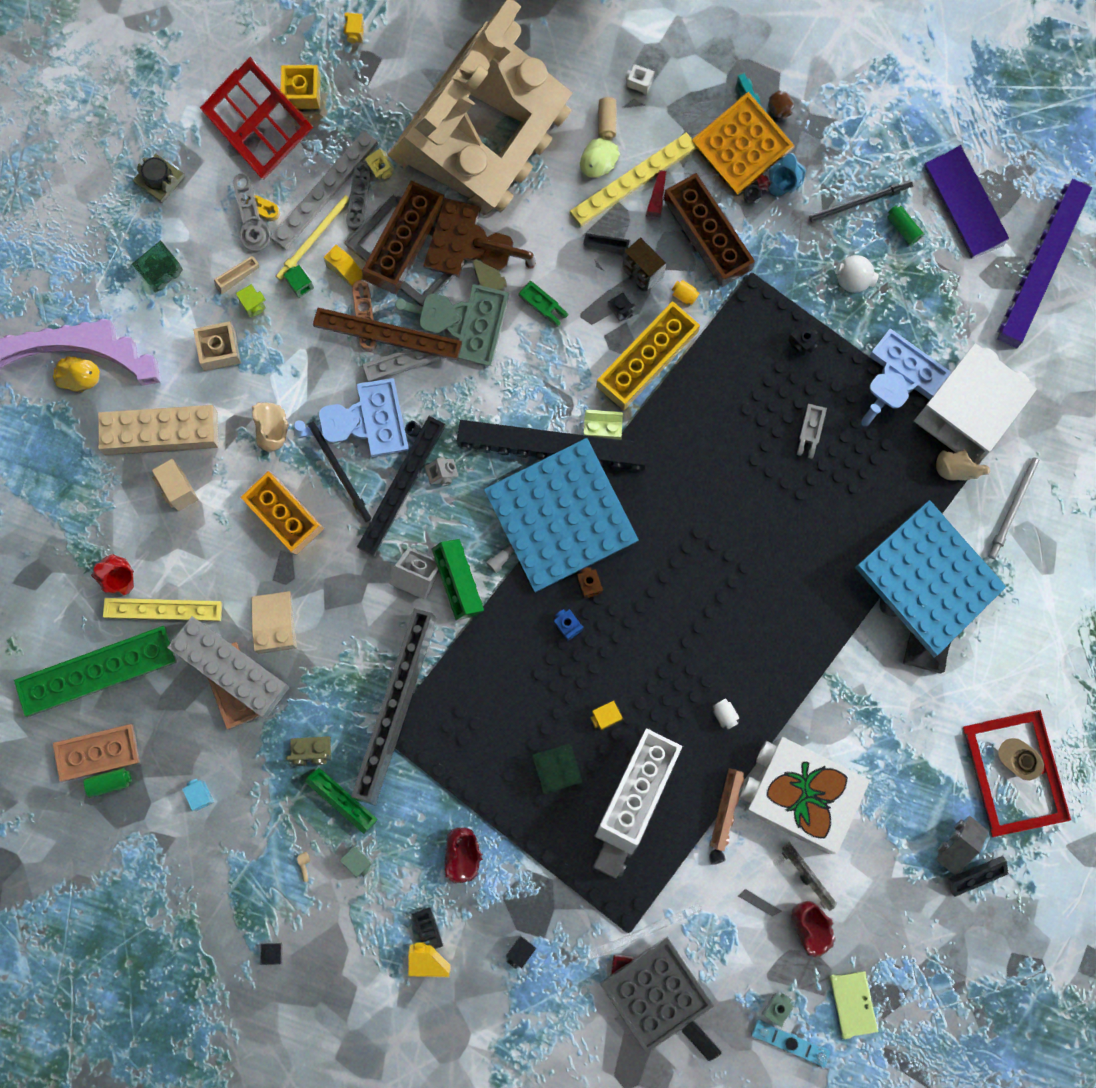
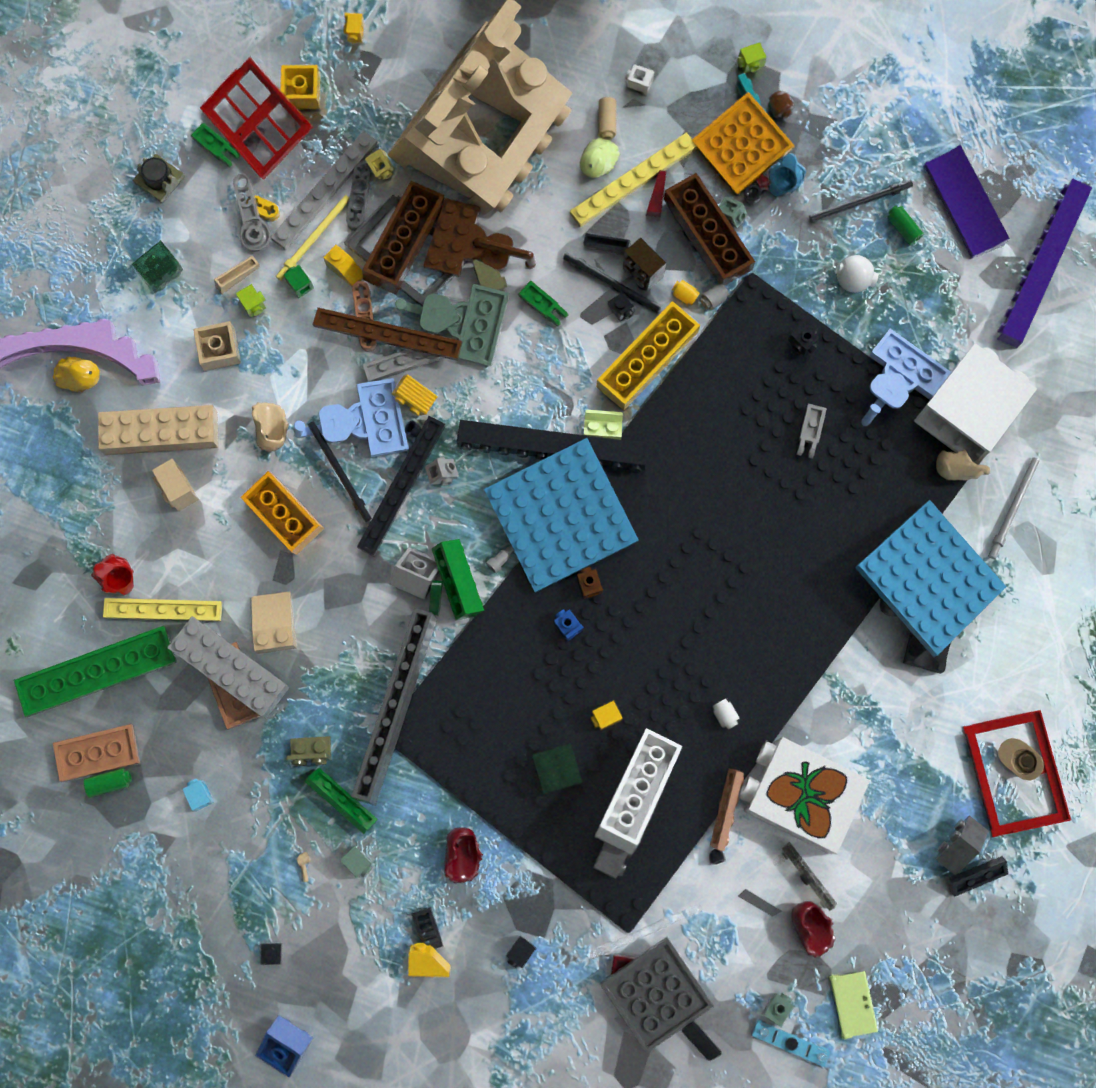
none -> green hinge [191,123,240,167]
none -> blue slope [255,1016,313,1078]
none -> yellow brick [392,374,438,416]
none -> dark green beam [429,580,443,616]
none -> black bar [563,252,662,313]
none -> light grey brick [701,284,729,310]
none -> sand green bracket [719,197,747,227]
none -> lime brick [737,42,767,73]

